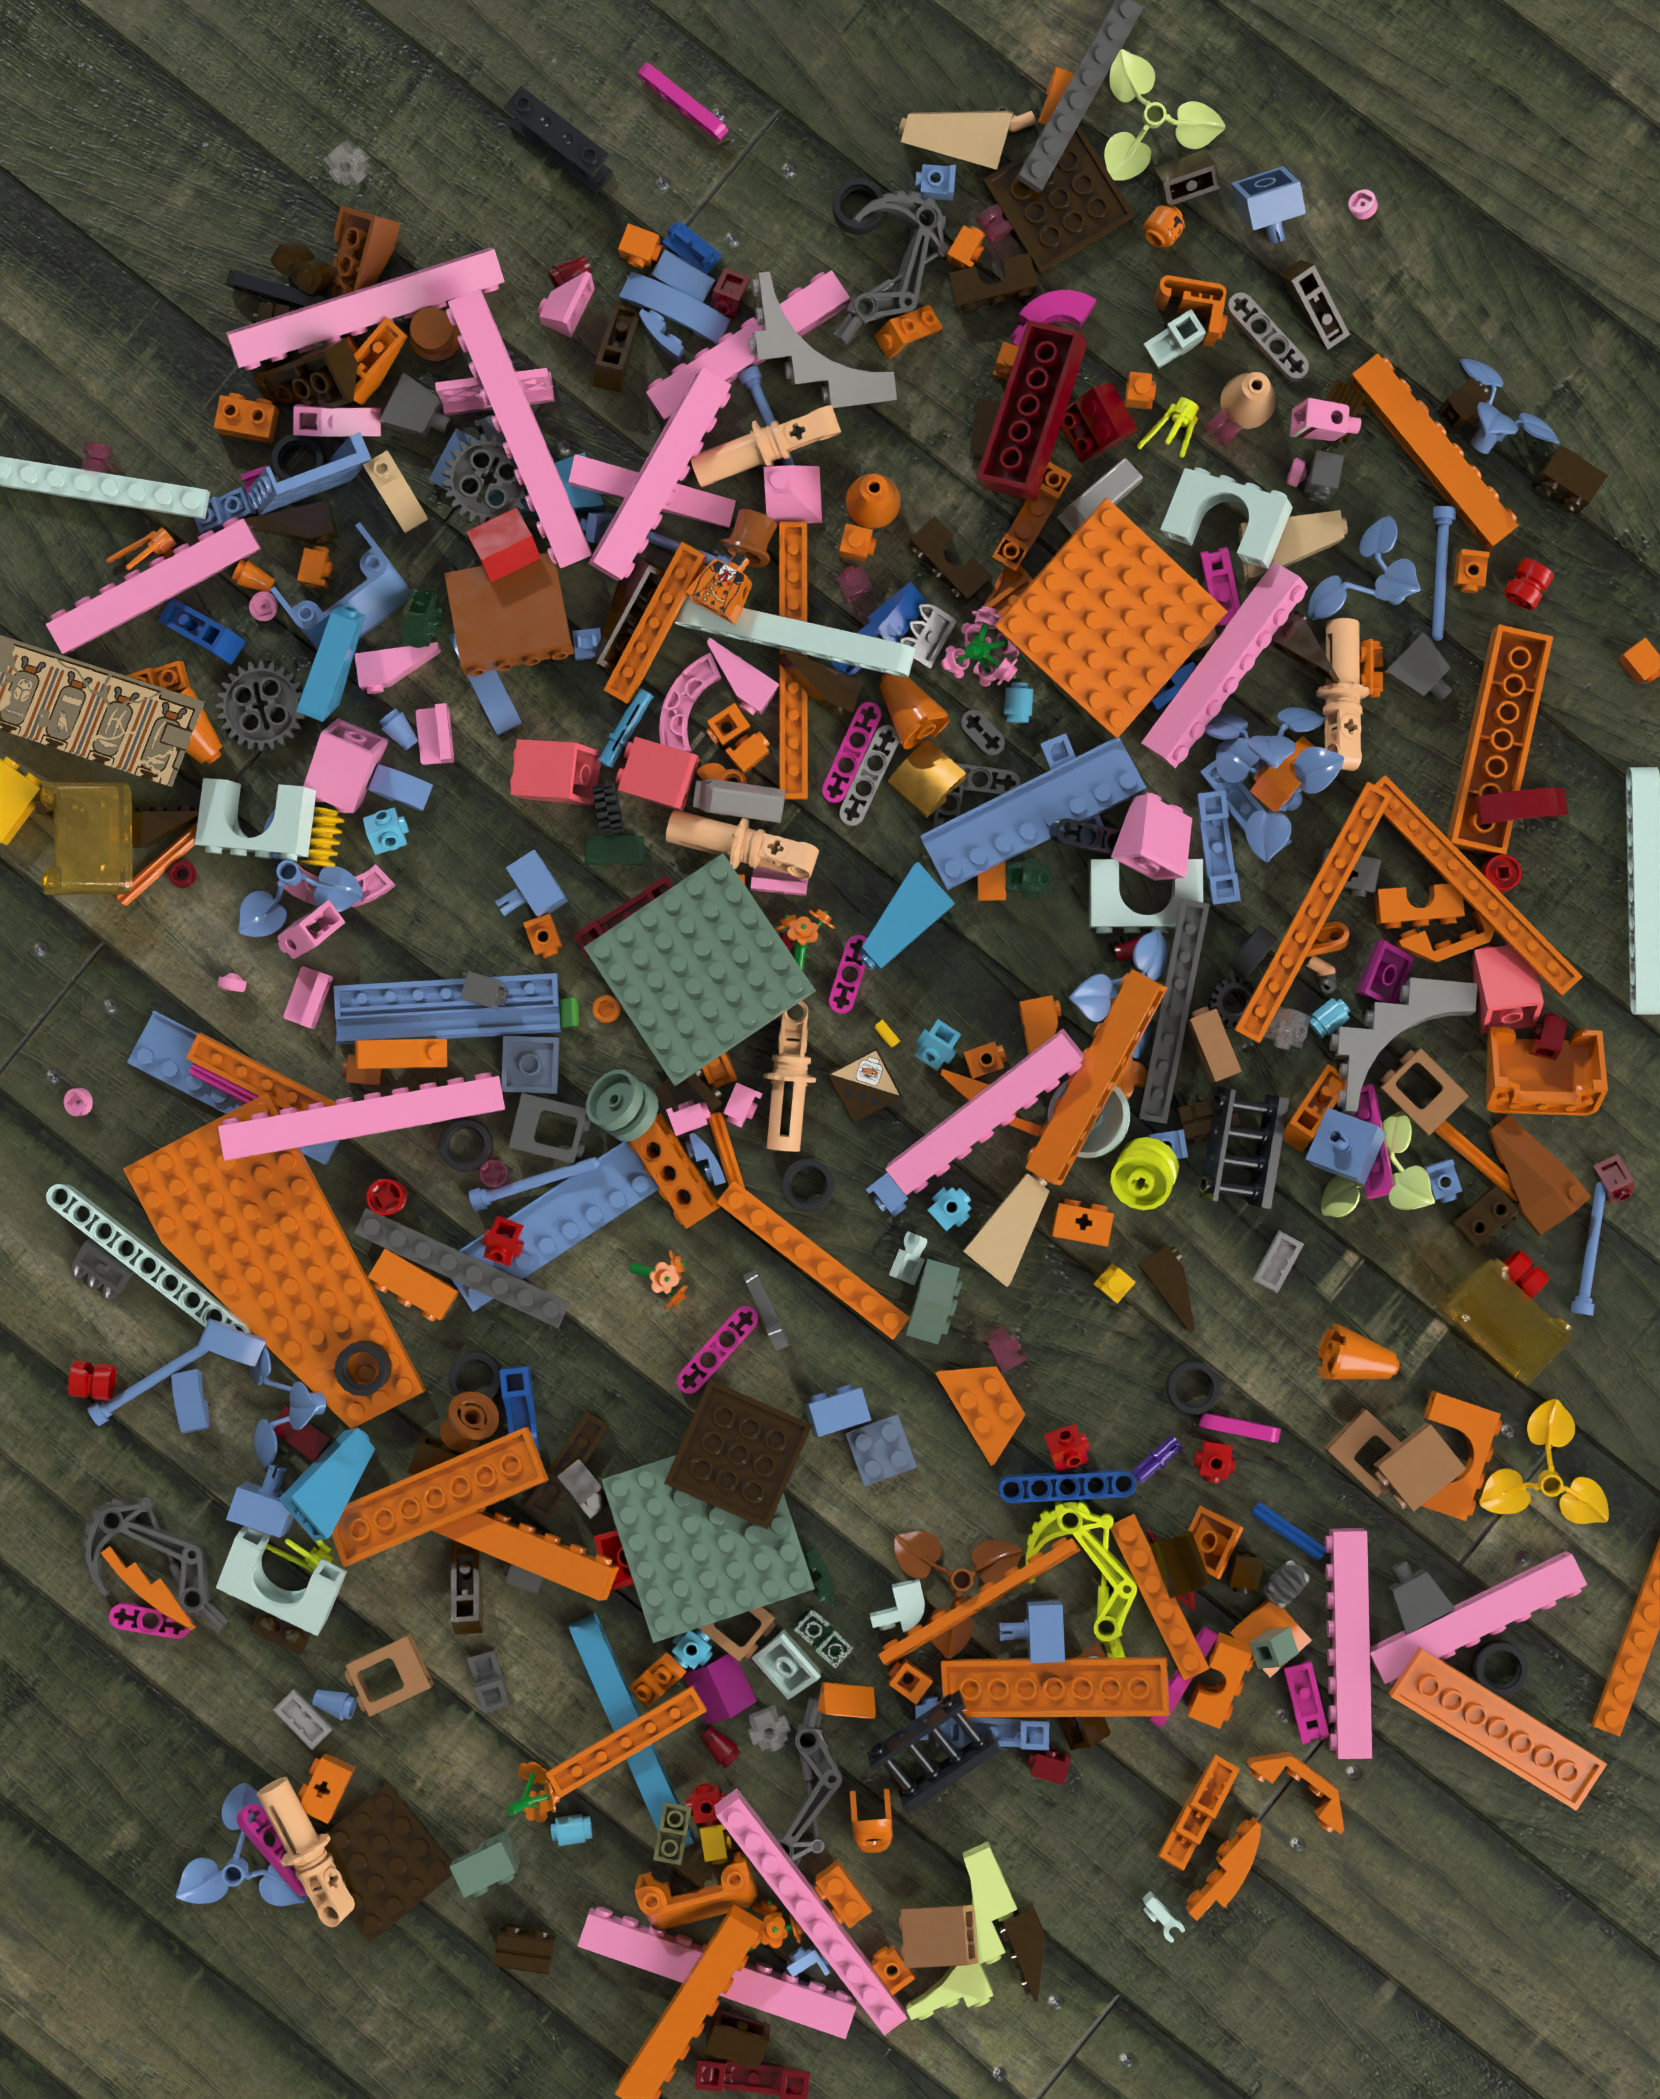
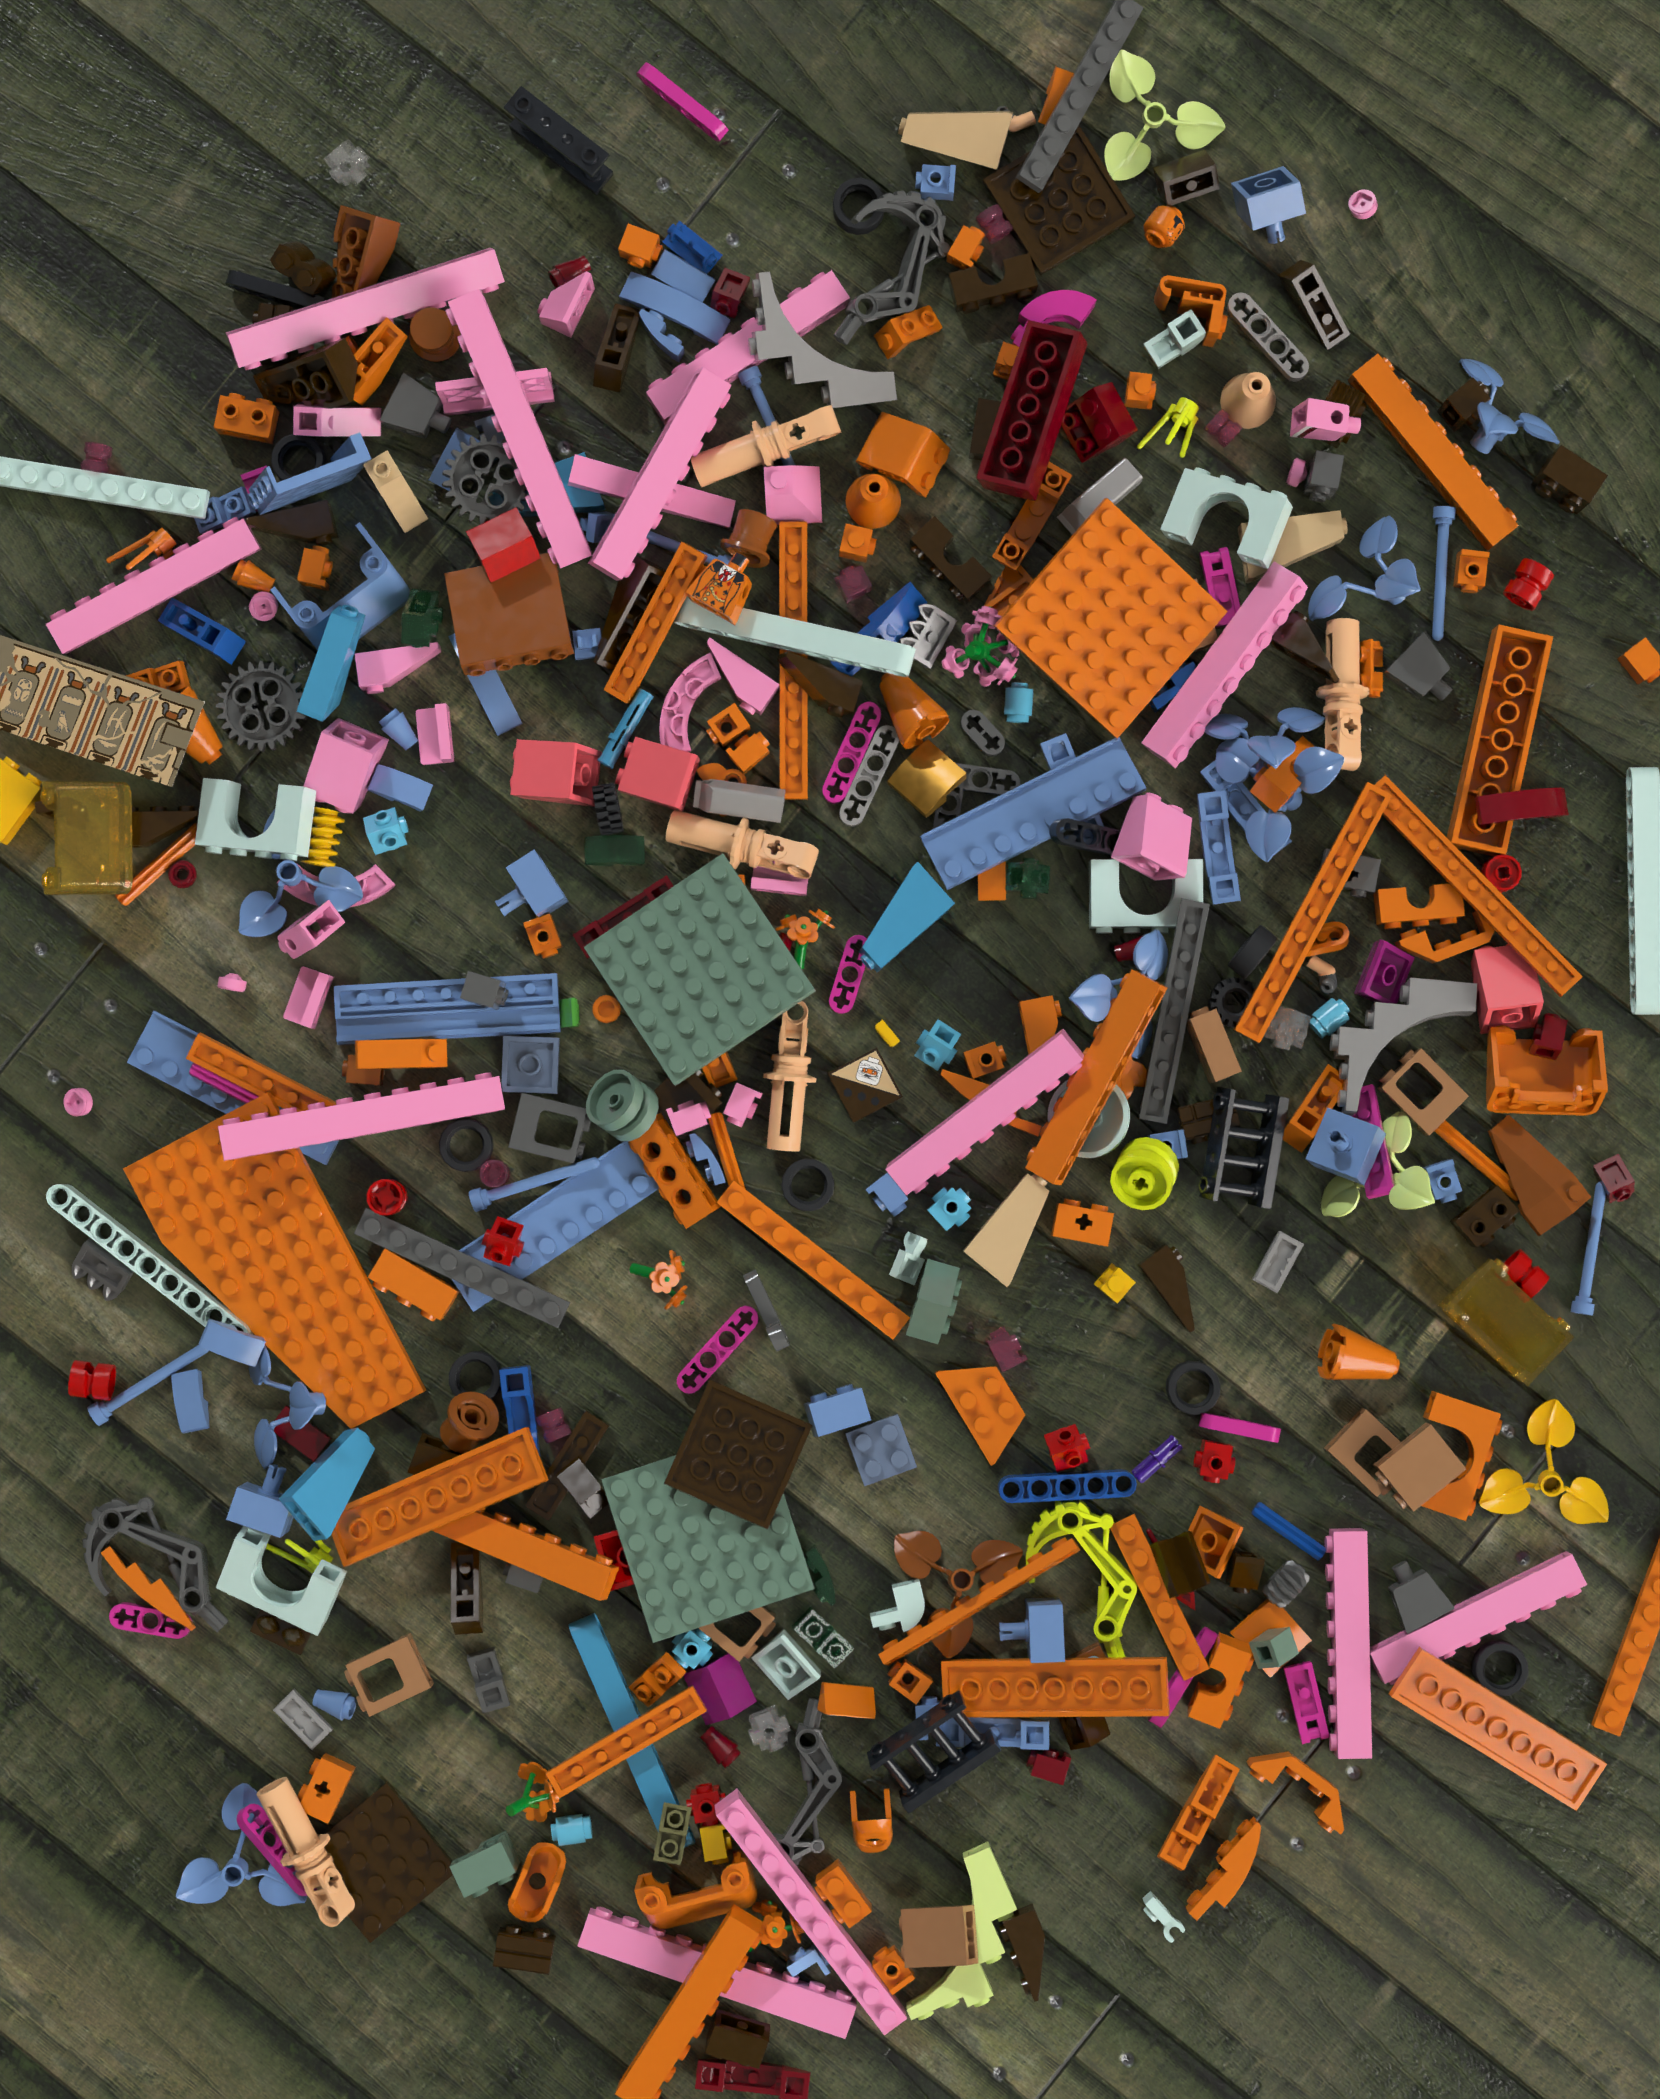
black tyre [335,1340,392,1396] -> none
none -> orange piece [508,1842,566,1922]
none -> clear pink wheel [535,1407,572,1444]
none -> orange piece [856,412,951,498]

